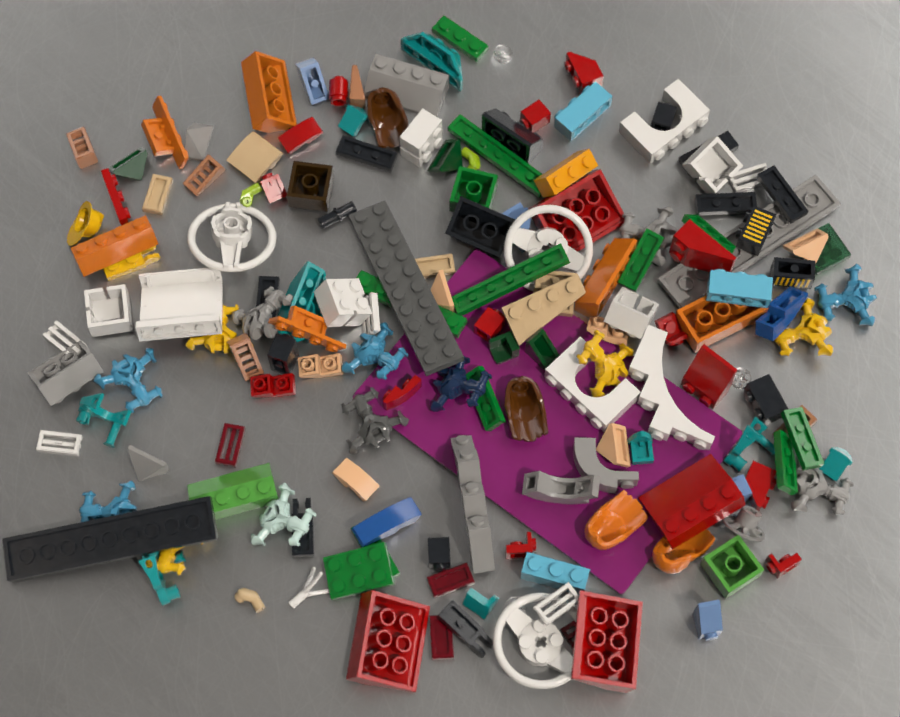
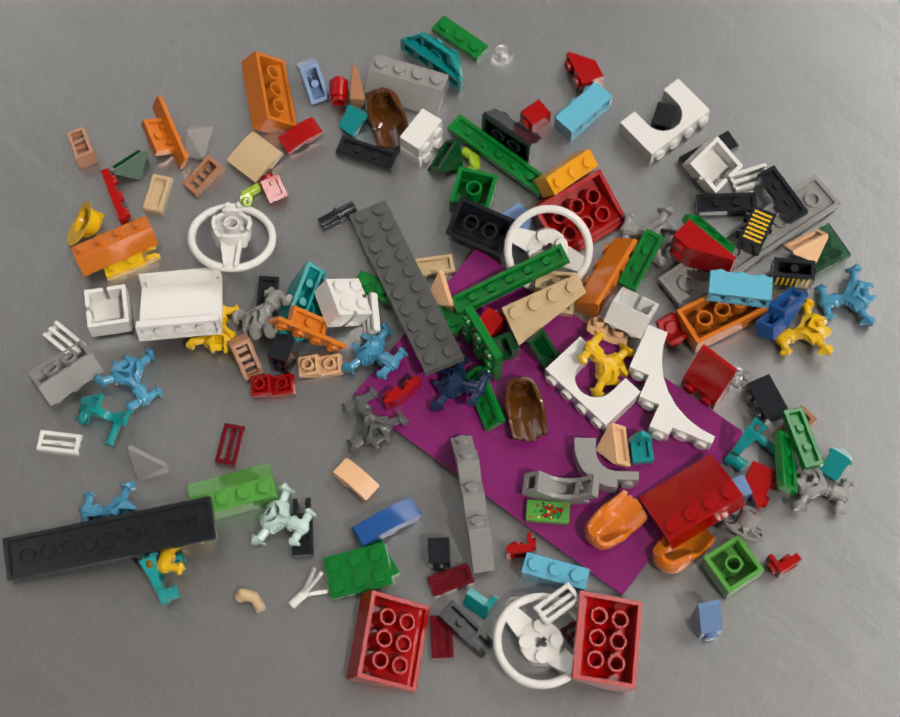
dark brown brick [287,161,334,212] -> none
none -> green plate [462,304,503,382]
none -> bright green tile [526,499,570,525]

